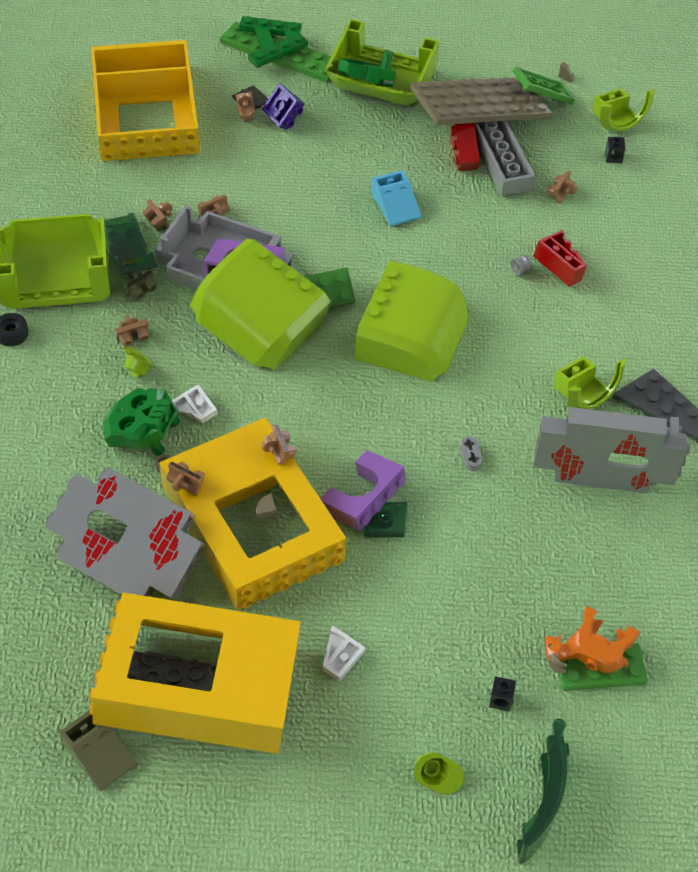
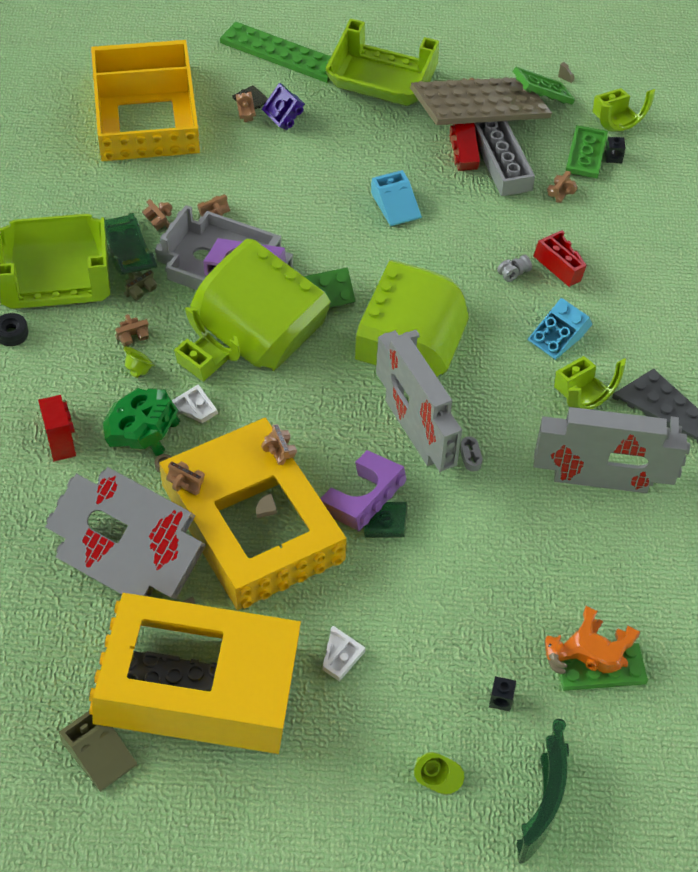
green plate [239,16,308,68] -> none
green brick [337,50,397,87] -> none
none -> red wedge [38,395,76,462]
none -> lime piece [174,307,241,382]
none -> light grey panel [376,330,462,472]
none -> light grey wheel [497,260,520,282]
none -> medium azure slope [527,298,593,360]
none -> bright green plate [565,125,608,179]

